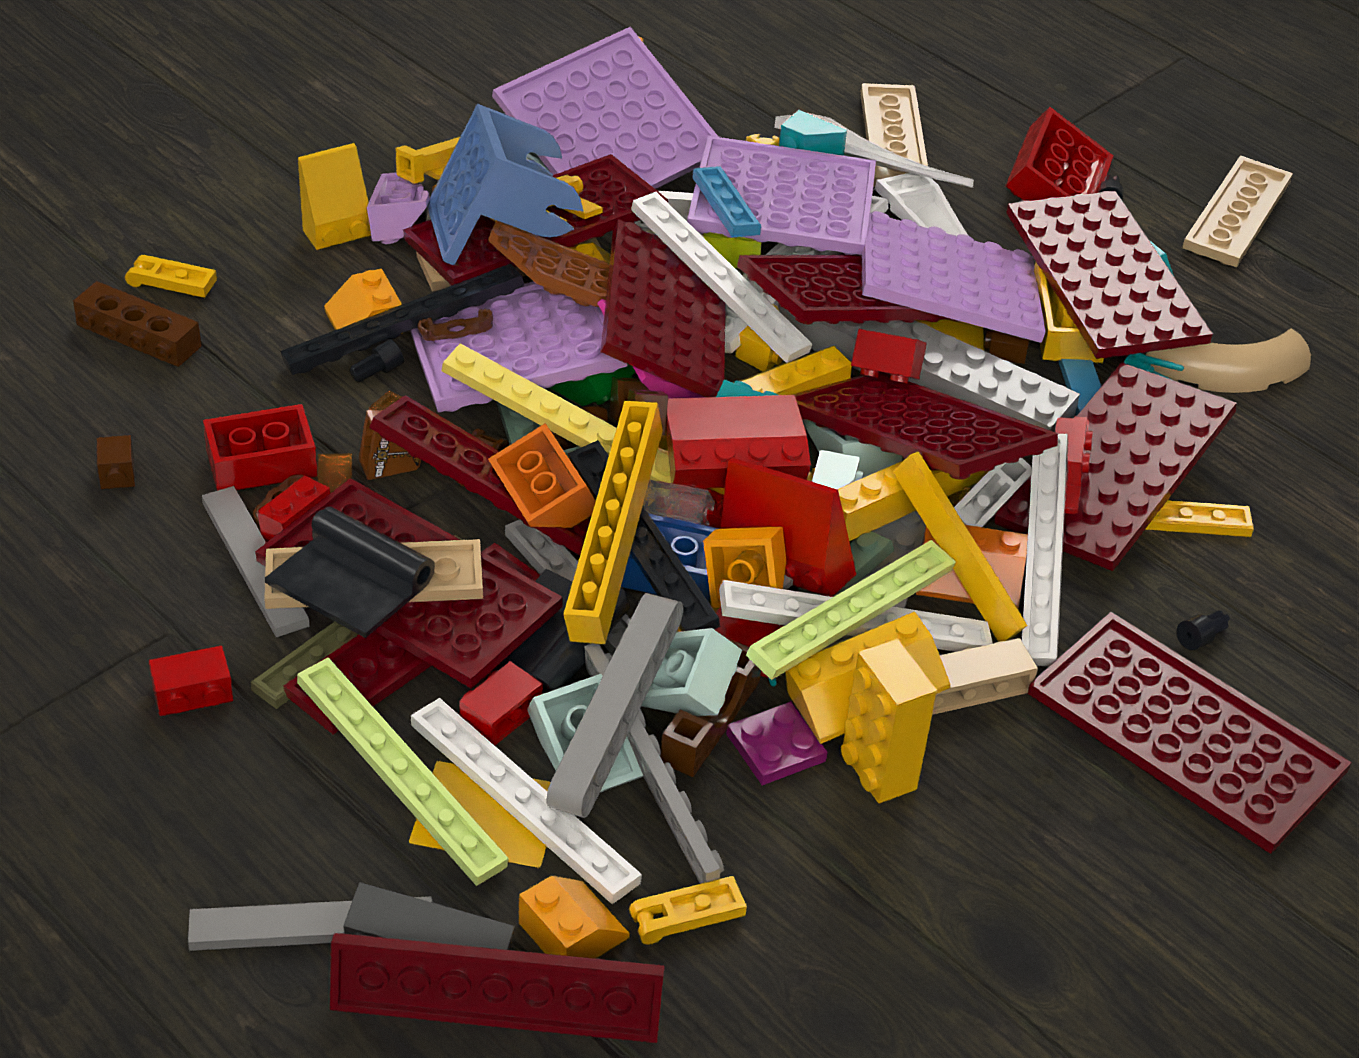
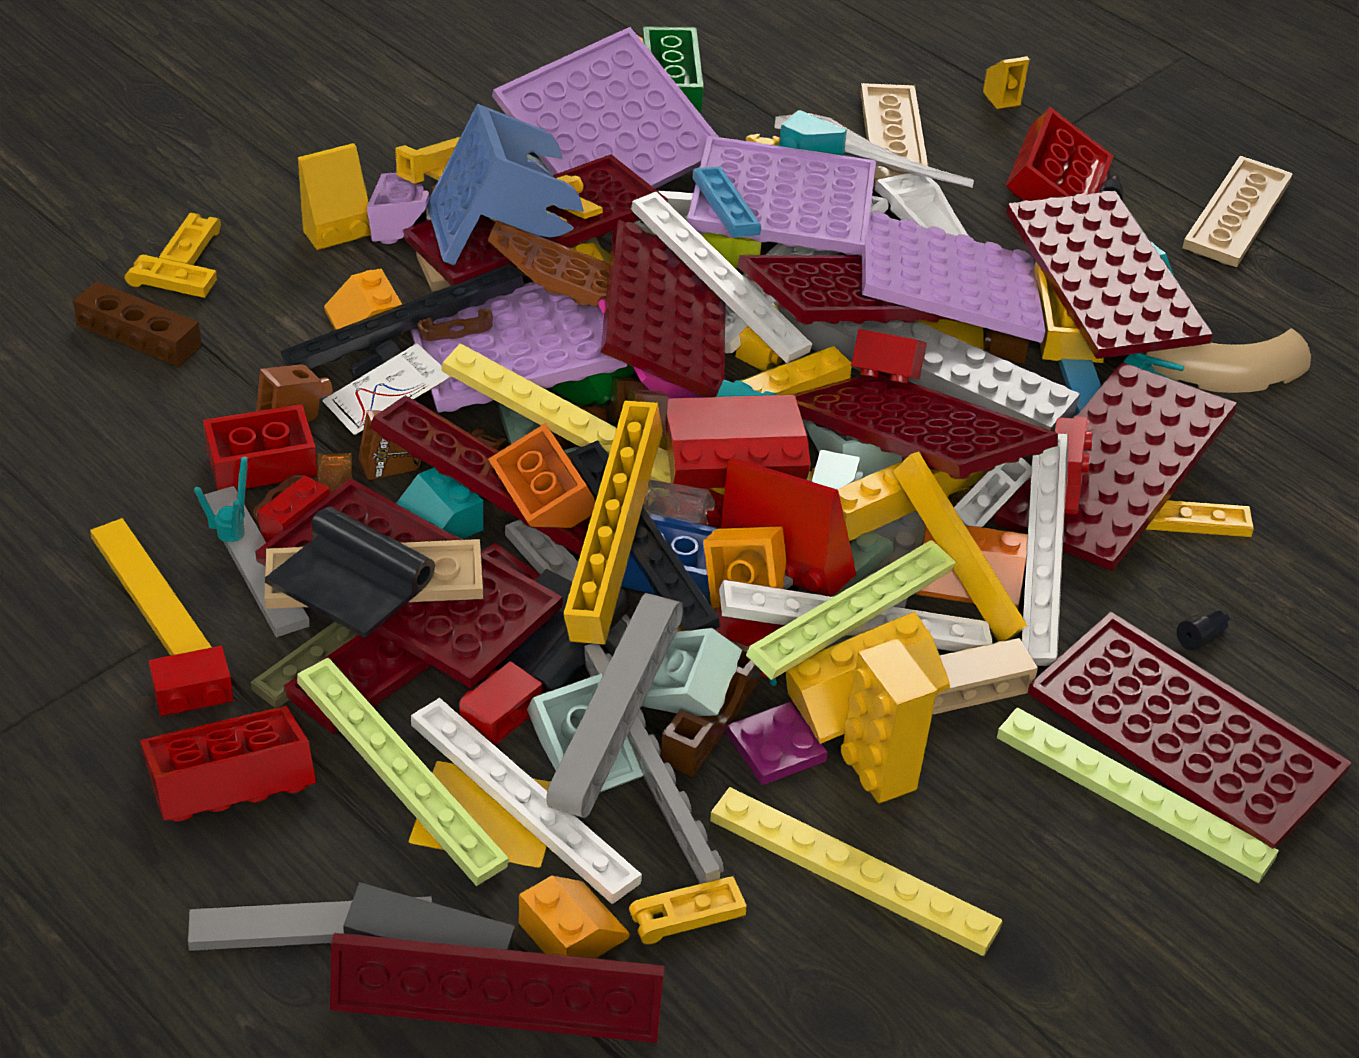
reddish brown brick [97,435,135,489] -> none
none -> yellow tile [90,518,211,656]
none -> red slope [140,705,316,821]
none -> yellow plate [159,213,221,265]
none -> teal plant [194,457,248,542]
none -> dark orange torso [256,364,333,422]
none -> white sticker [323,344,451,435]
none -> teal slope [396,467,483,539]
none -> green brick [643,27,703,114]
none -> light yellow plate [710,787,1002,956]
none -> yellow slope [983,57,1029,109]
none -> yellowish green plate [997,708,1279,883]

